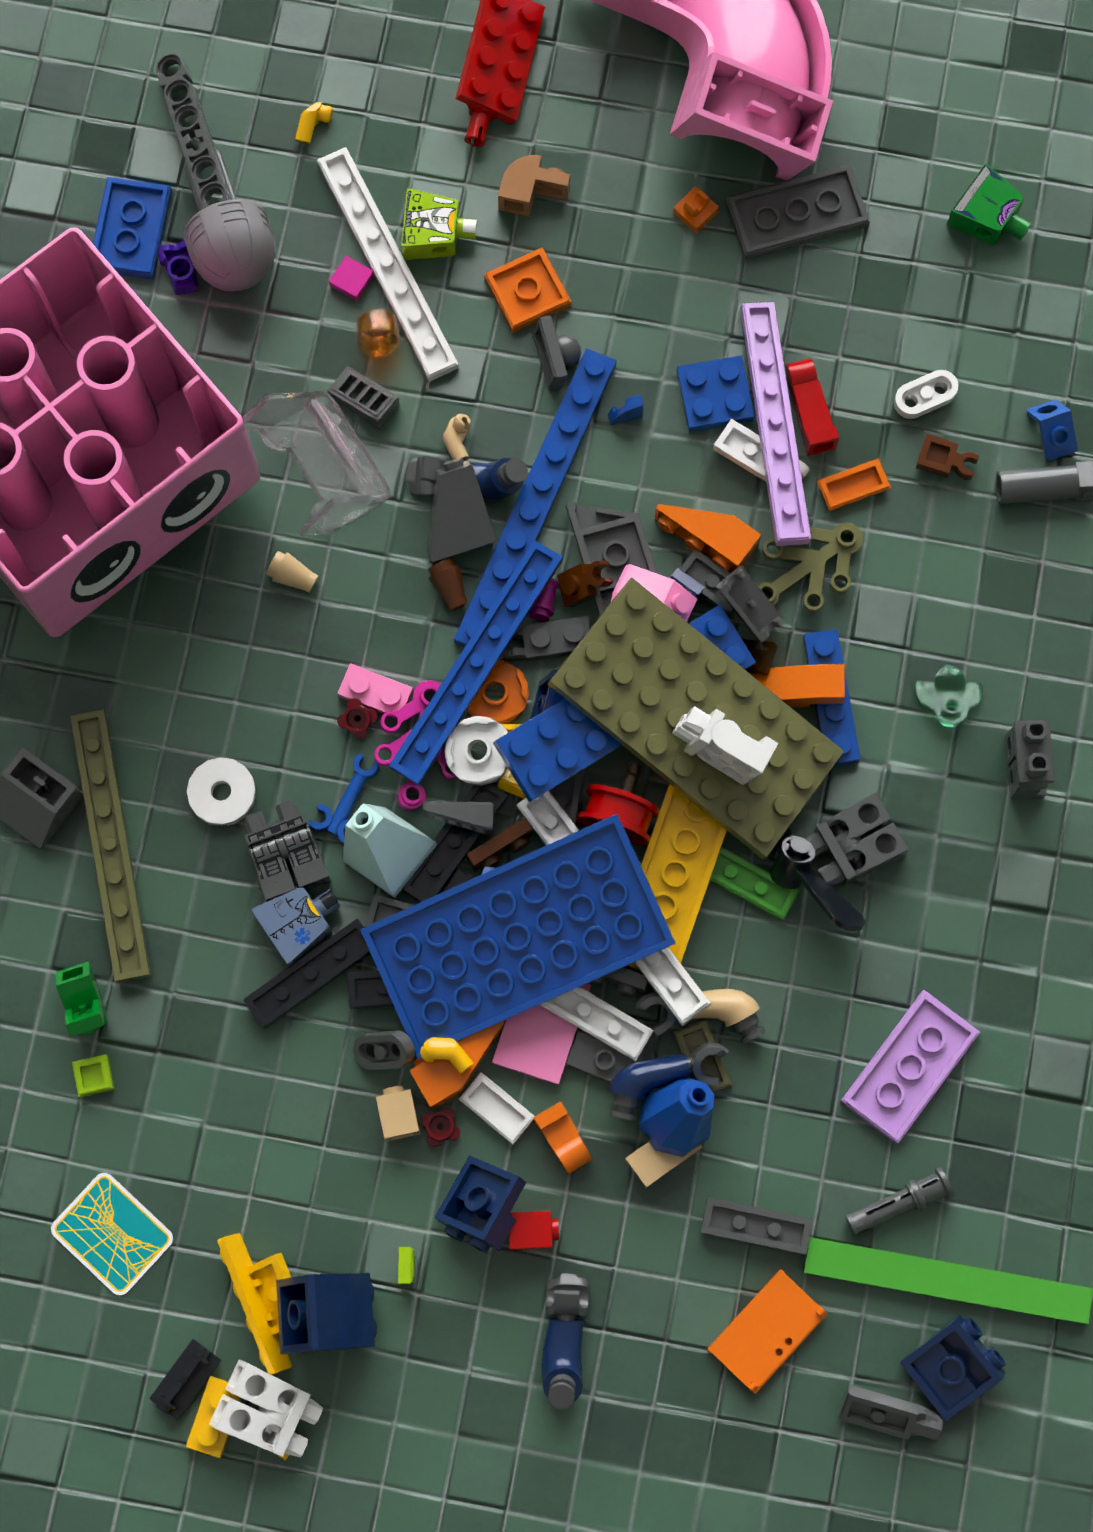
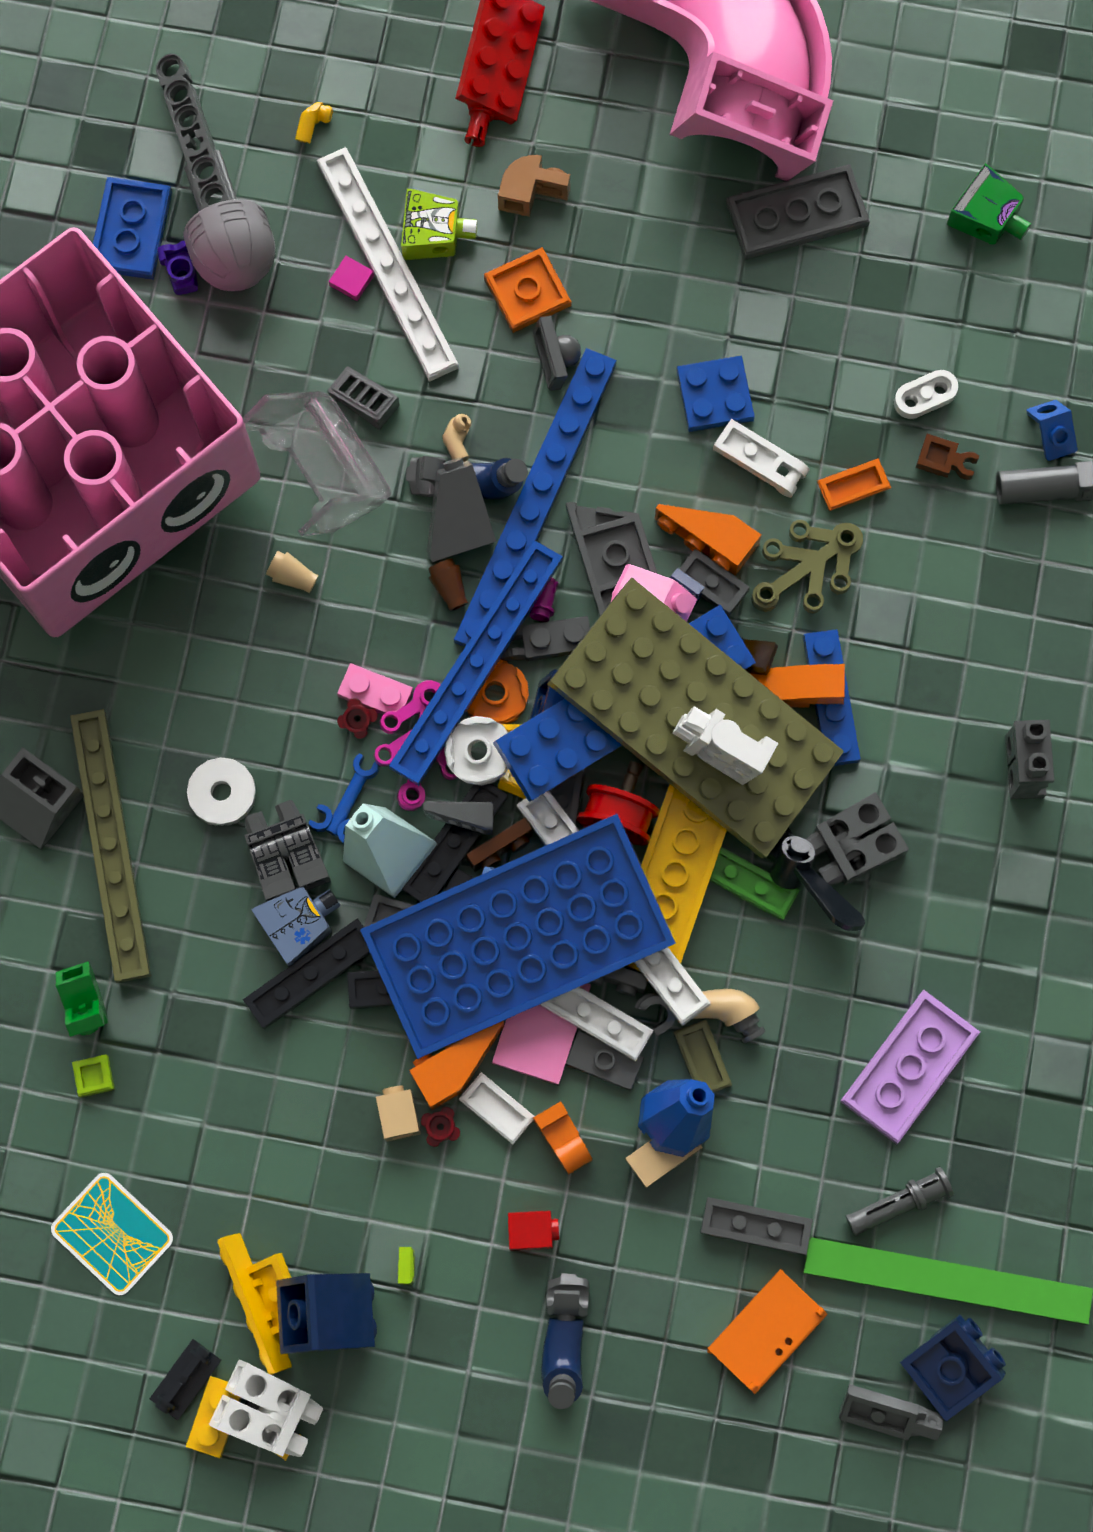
dark grey plate [353,1031,415,1070] -> none
clear orange head [356,309,400,359] -> none
yellow arm [420,1037,474,1074] -> none
dark blue plate [434,1155,526,1254] -> none
reddish brown plate [557,561,613,607] -> none
blue tile [608,395,644,426] -> none
dark blue piece [609,1042,729,1120] -> none
orange tile [673,186,719,234] -> none
dark grey hinge [715,566,784,643] -> none
lavender tile [740,302,811,546] -> none
red leg [785,358,839,457] -> none
clear green plate [914,664,983,727] -> none

